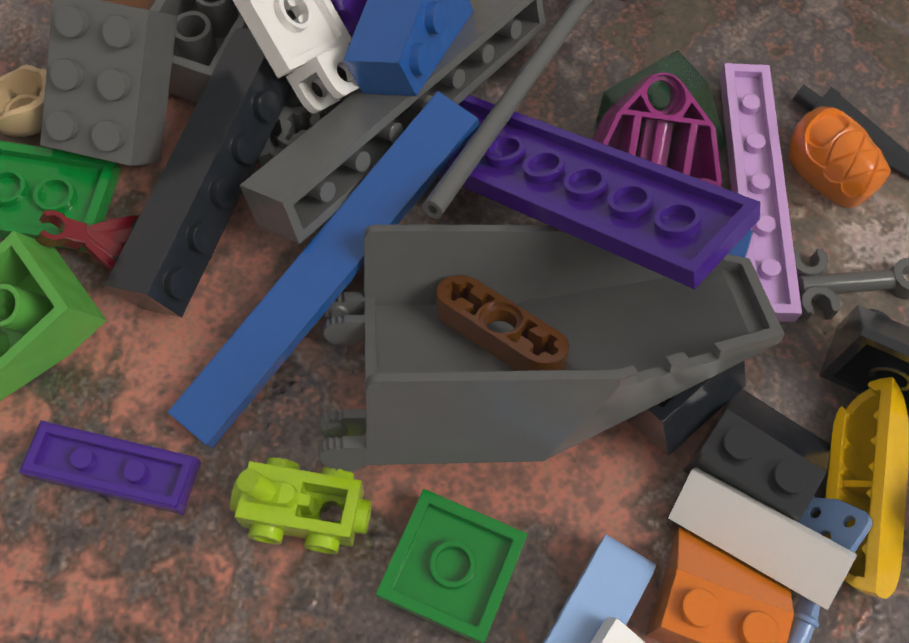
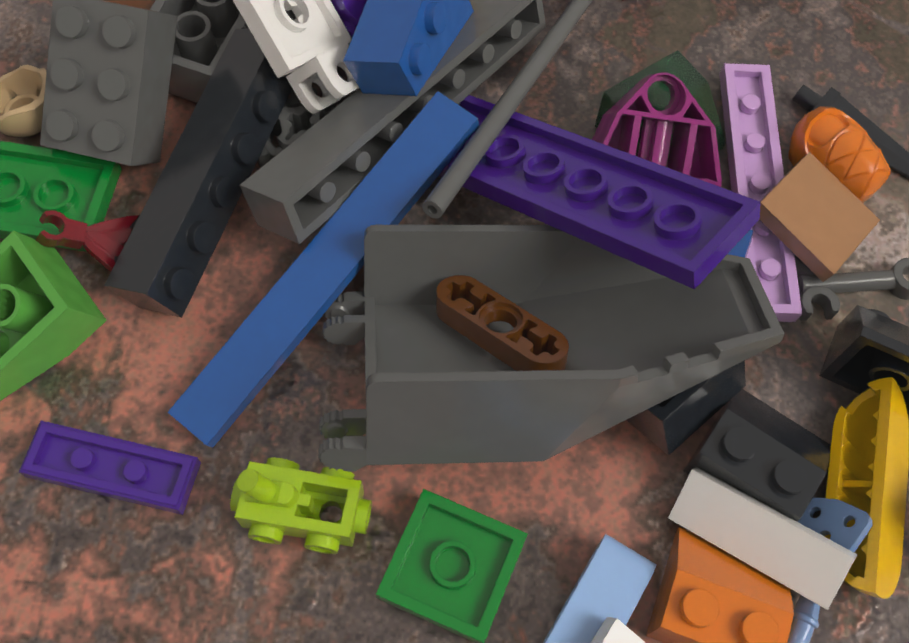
none -> medium nougat tile [760,152,880,282]

